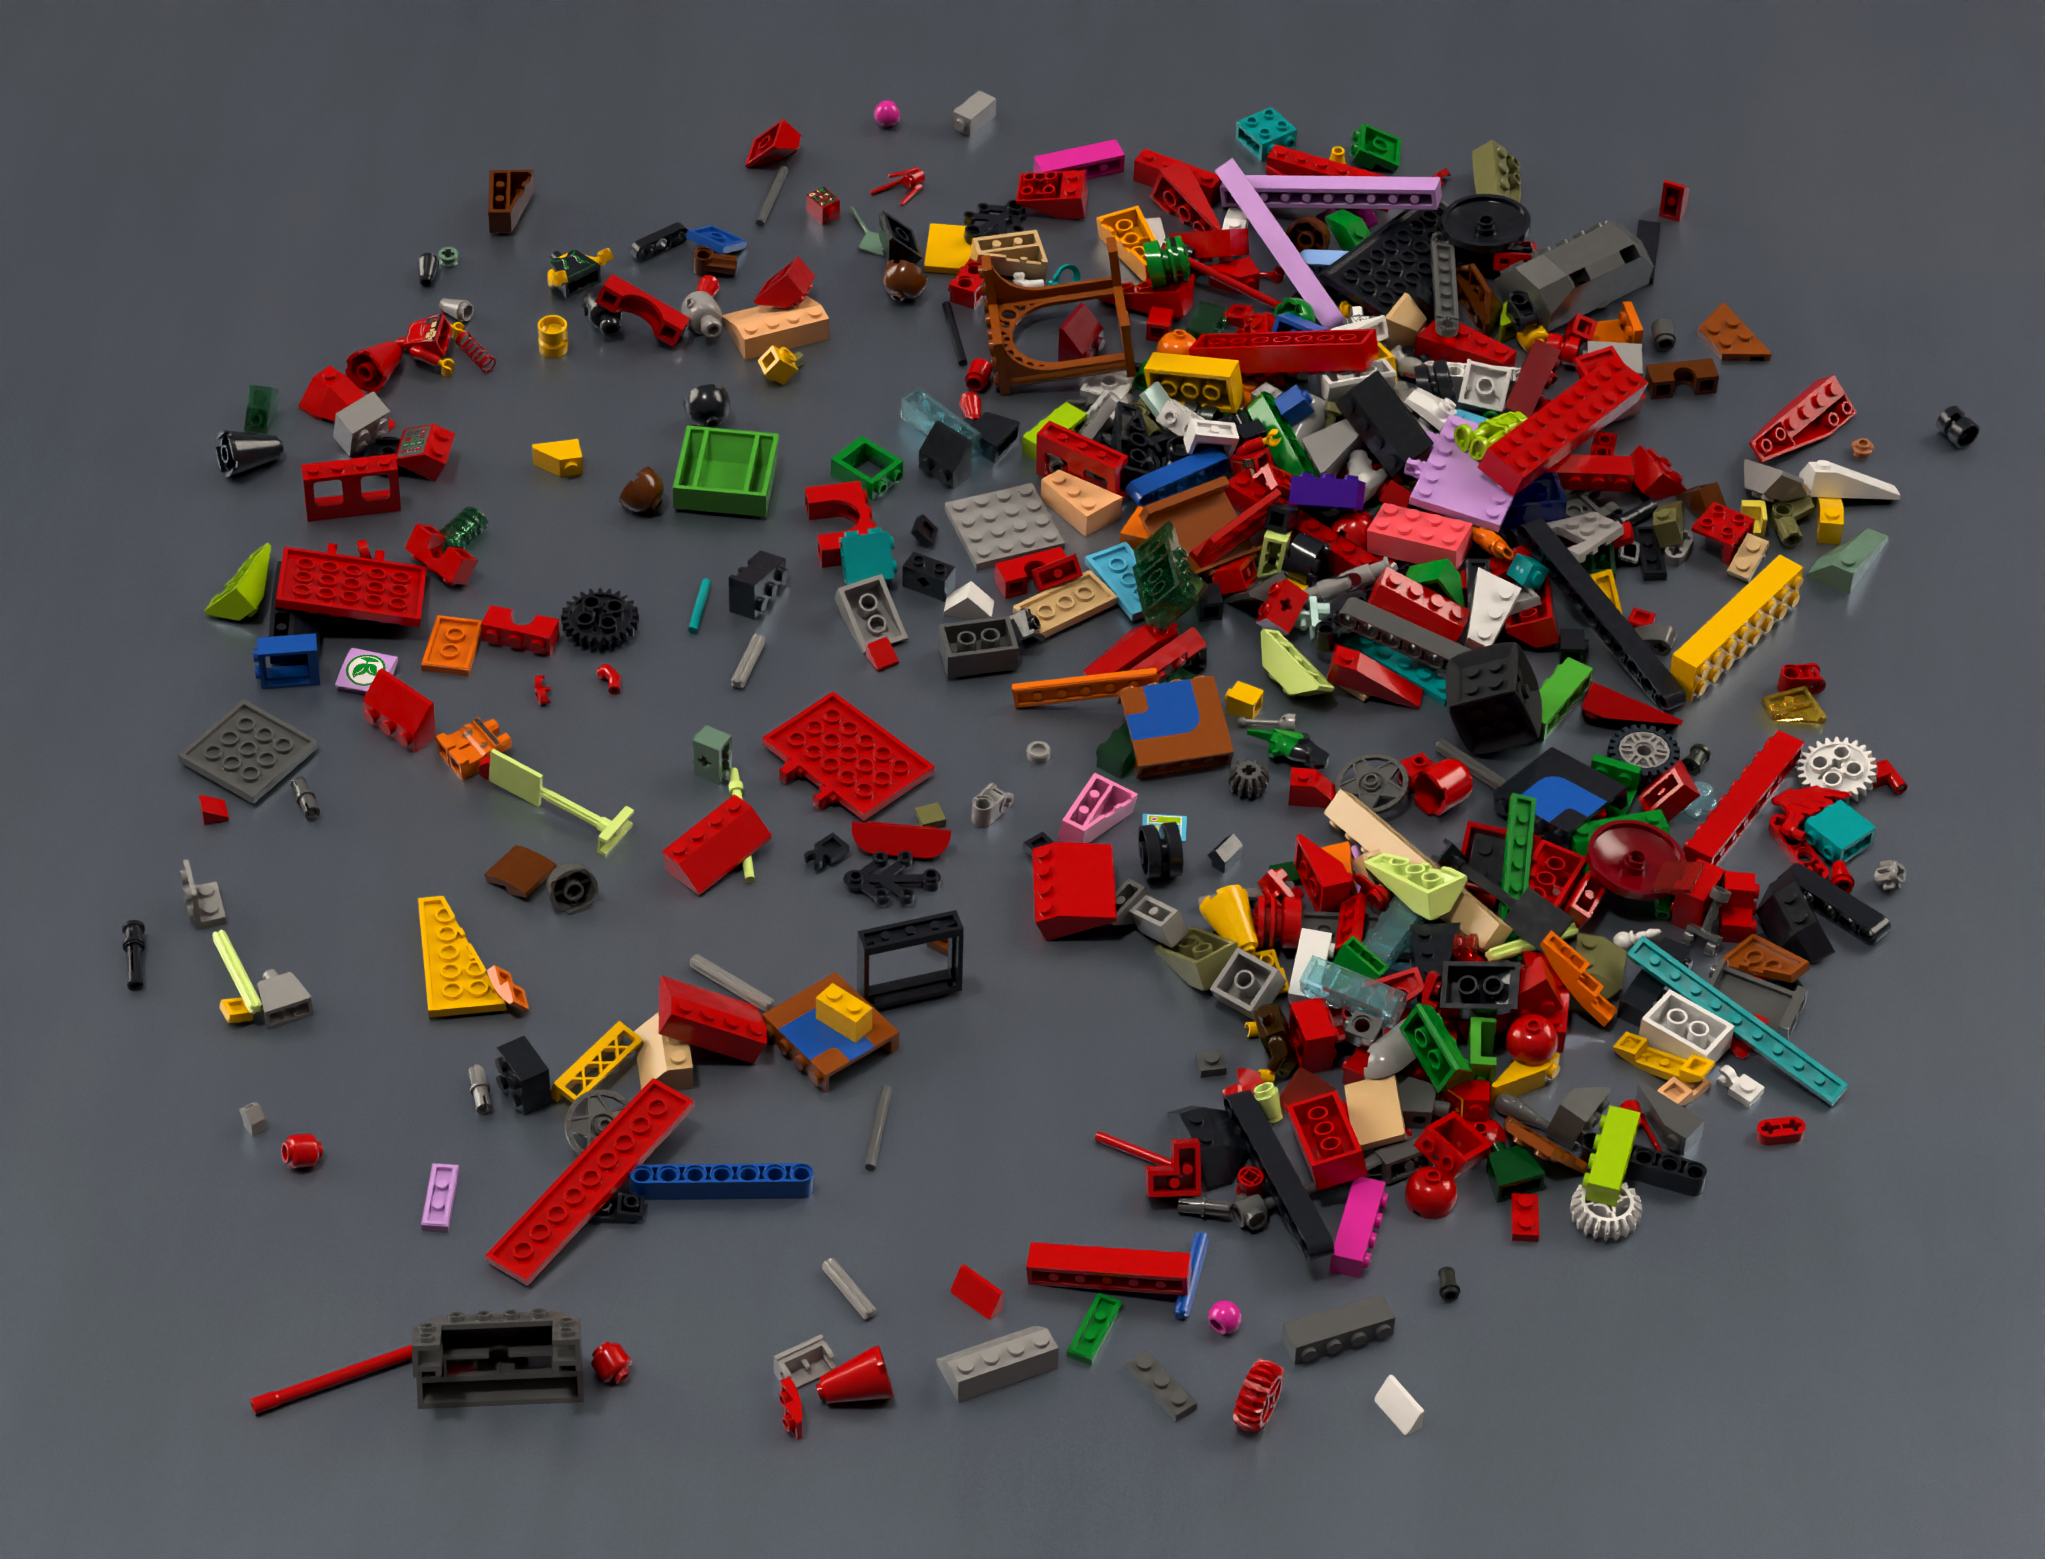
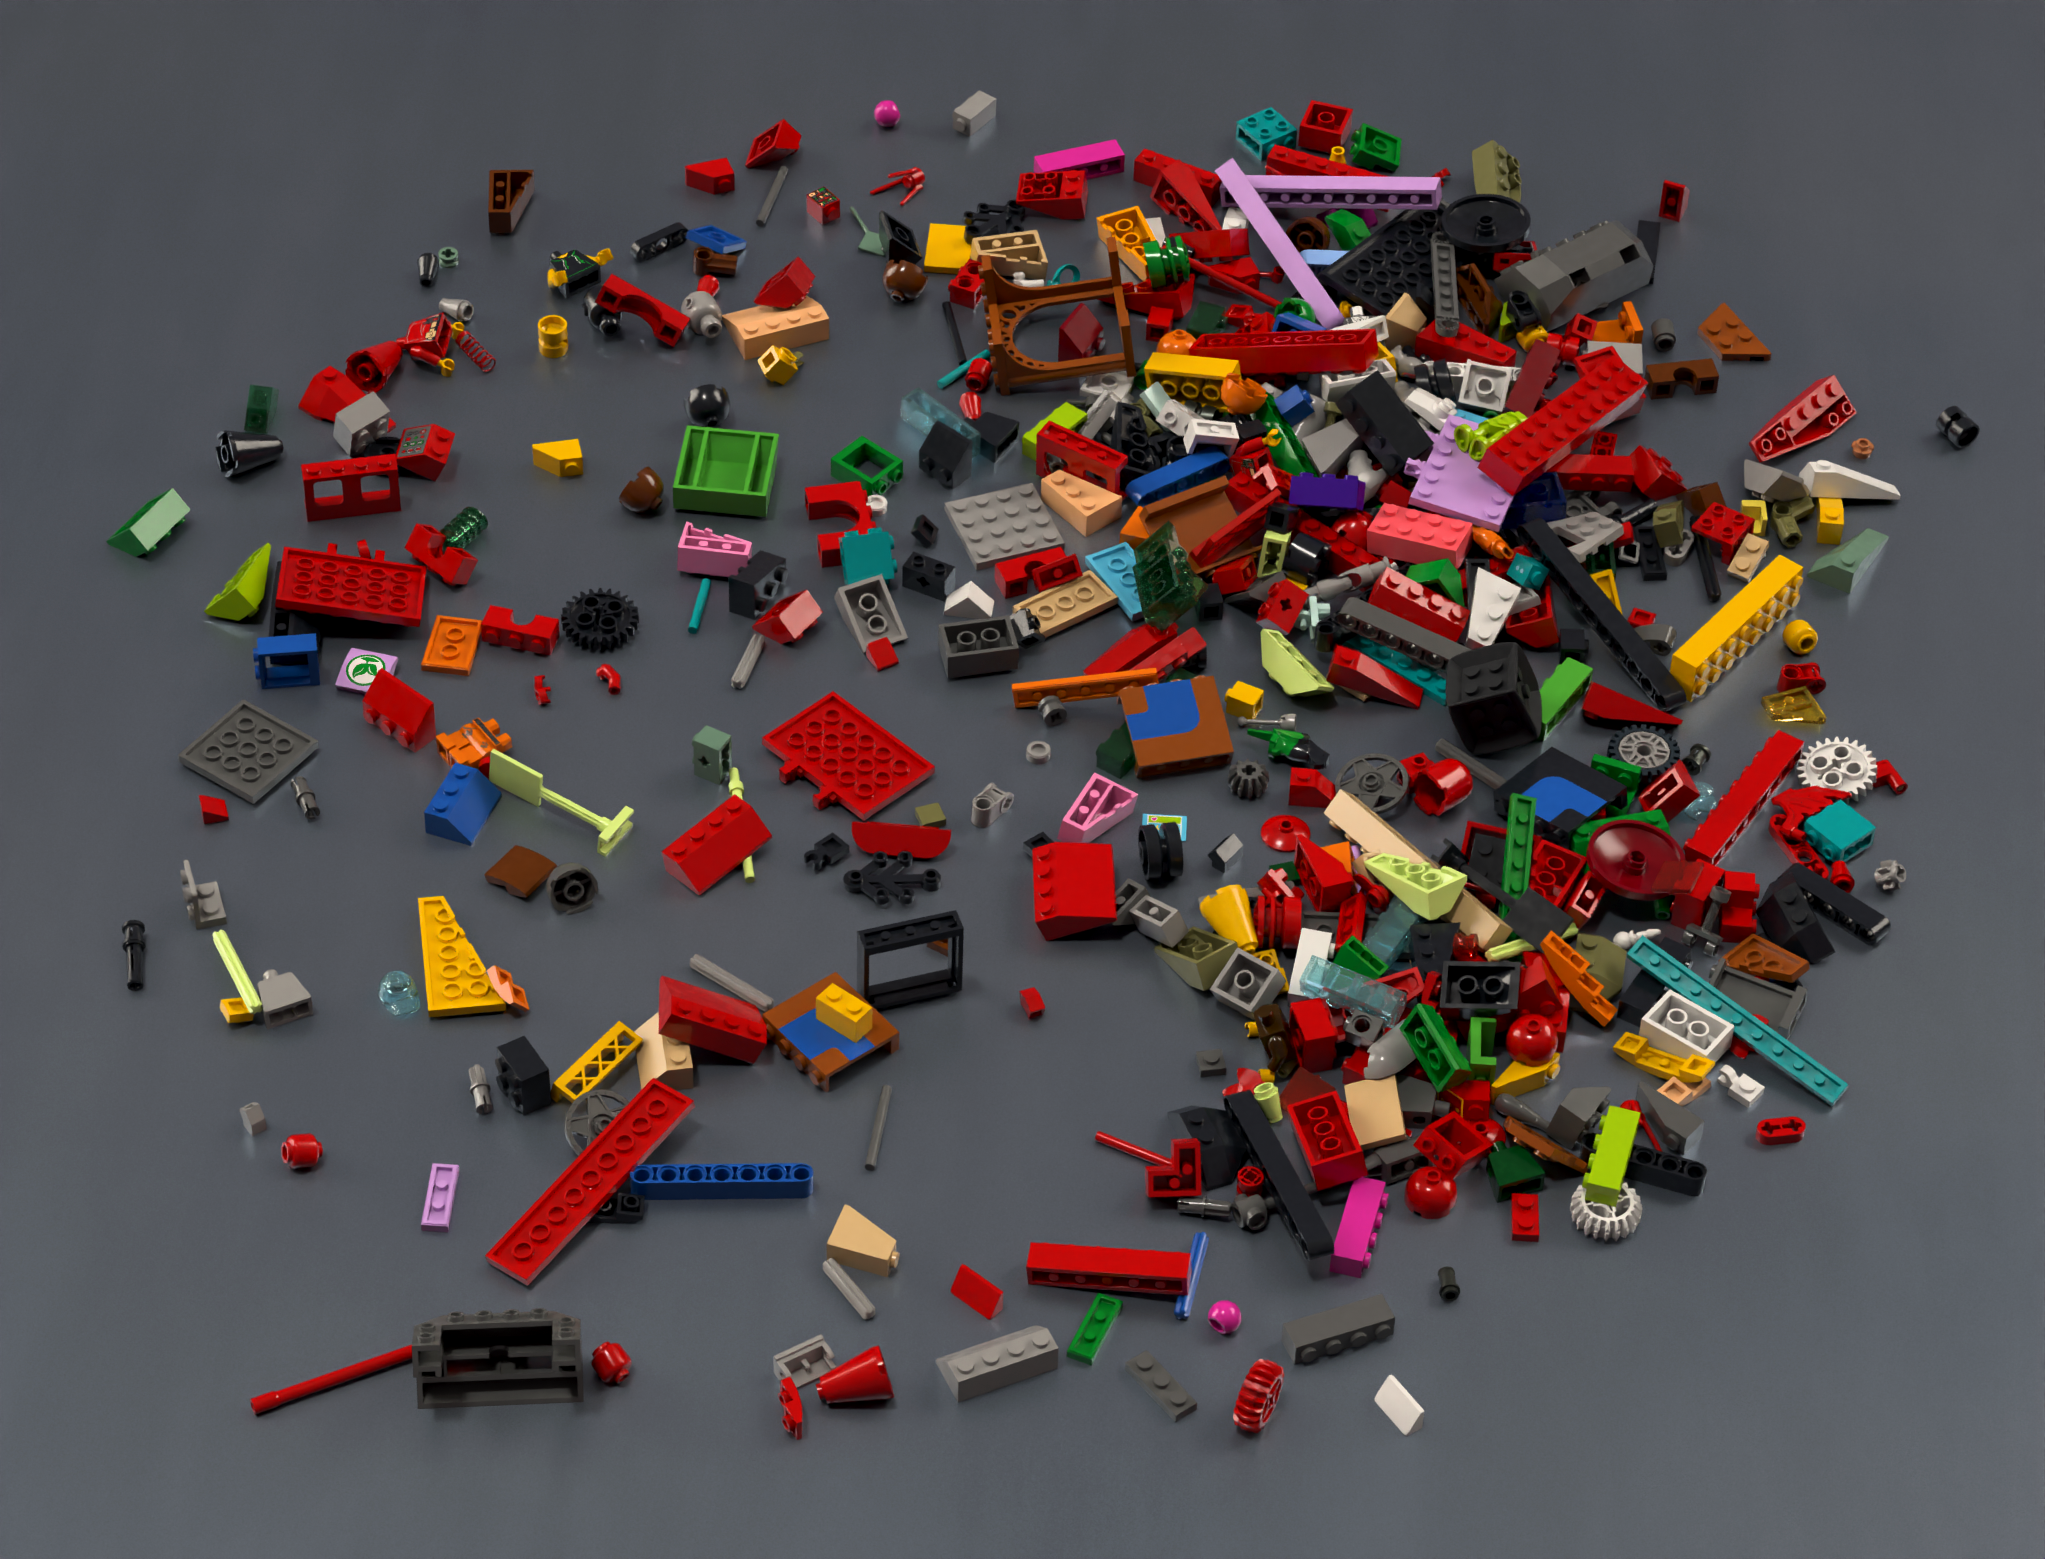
none -> slope [106,488,191,557]
none -> clear light blue piece [378,970,420,1016]
none -> blue slope [424,763,502,846]
none -> bright pink wedge [677,521,752,577]
none -> red slope [685,157,735,195]
none -> red slope [751,589,823,644]
none -> tan slope [827,1205,900,1277]
none -> white tile [866,495,887,517]
none -> teal bar [937,349,991,389]
none -> red piece [1019,987,1045,1019]
none -> dark grey wheel [1038,695,1067,726]
none -> orange cylinder [1221,373,1268,415]
none -> red dish [1261,815,1310,853]
none -> red brick [1298,100,1353,154]
none -> black axle [1689,515,1722,602]
none -> yellow head [1782,620,1818,655]

